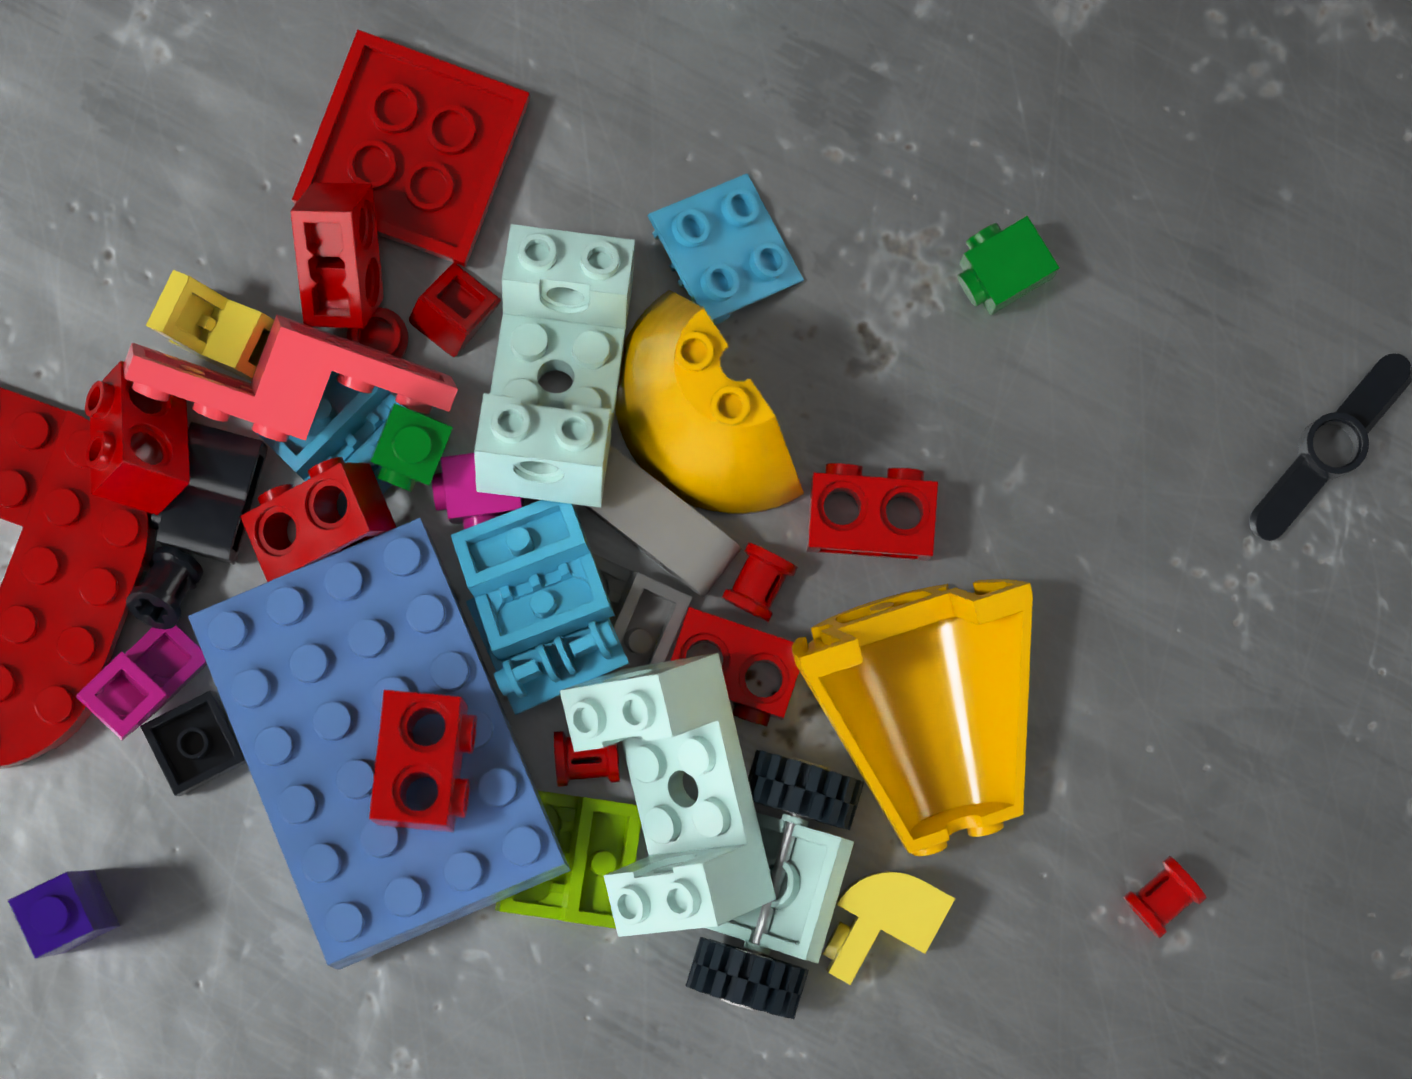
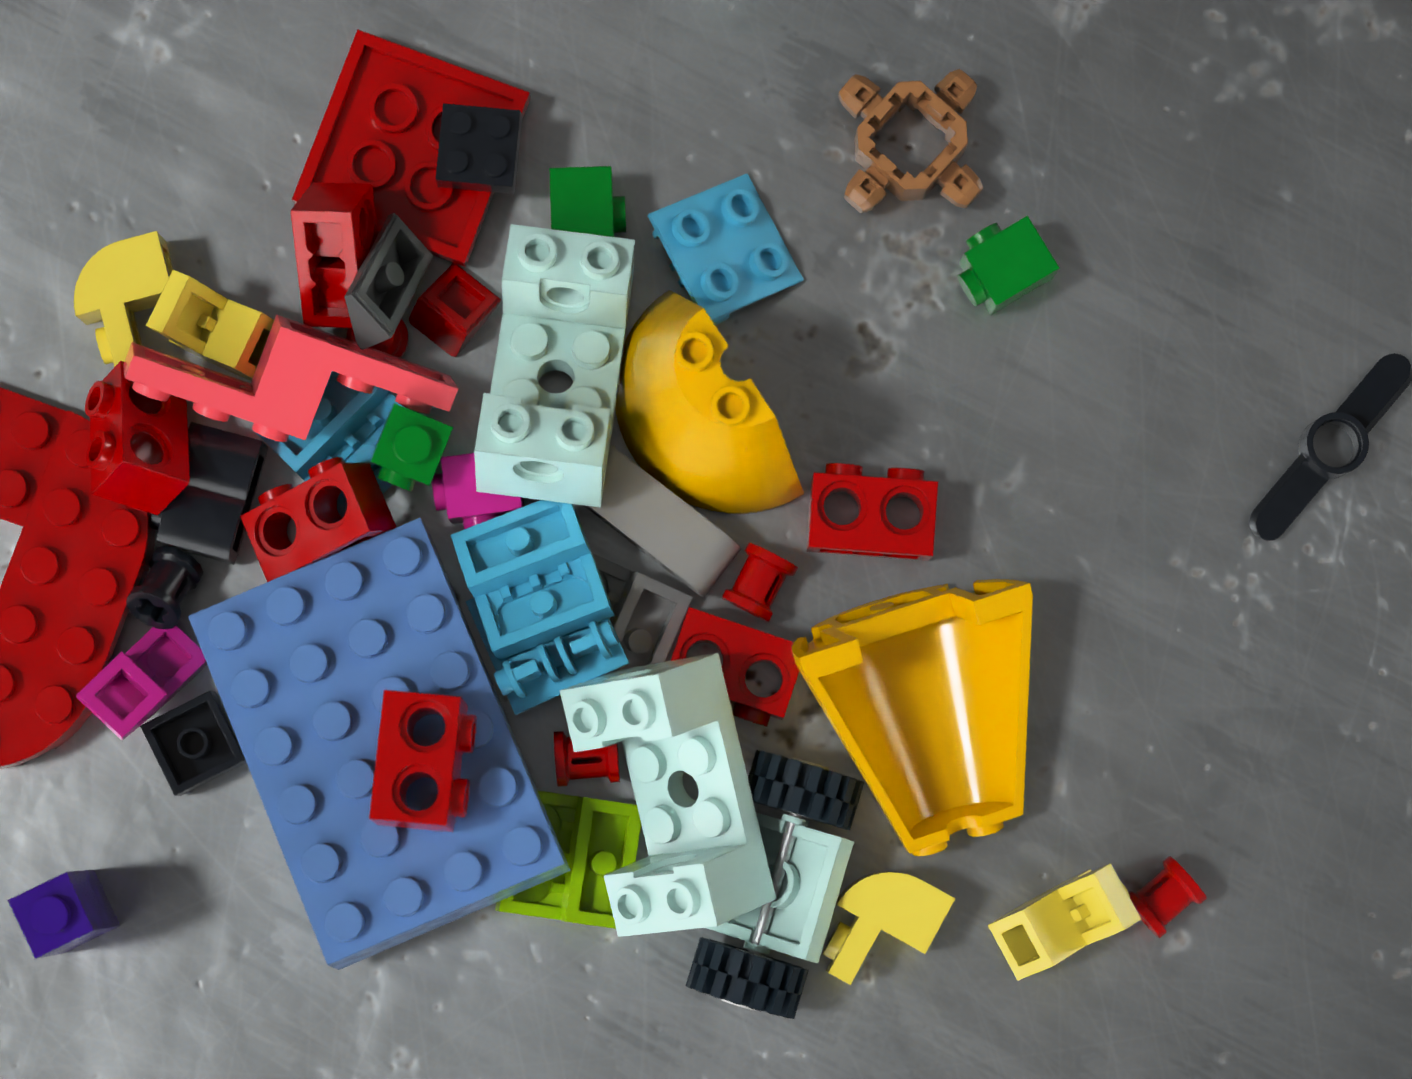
none -> light yellow brick [74,231,174,367]
none -> dark grey slope [345,213,433,350]
none -> black piece [435,103,522,194]
none -> green brick [549,166,626,237]
none -> medium nougat piece [838,69,983,214]
none -> light yellow brick [988,863,1141,980]

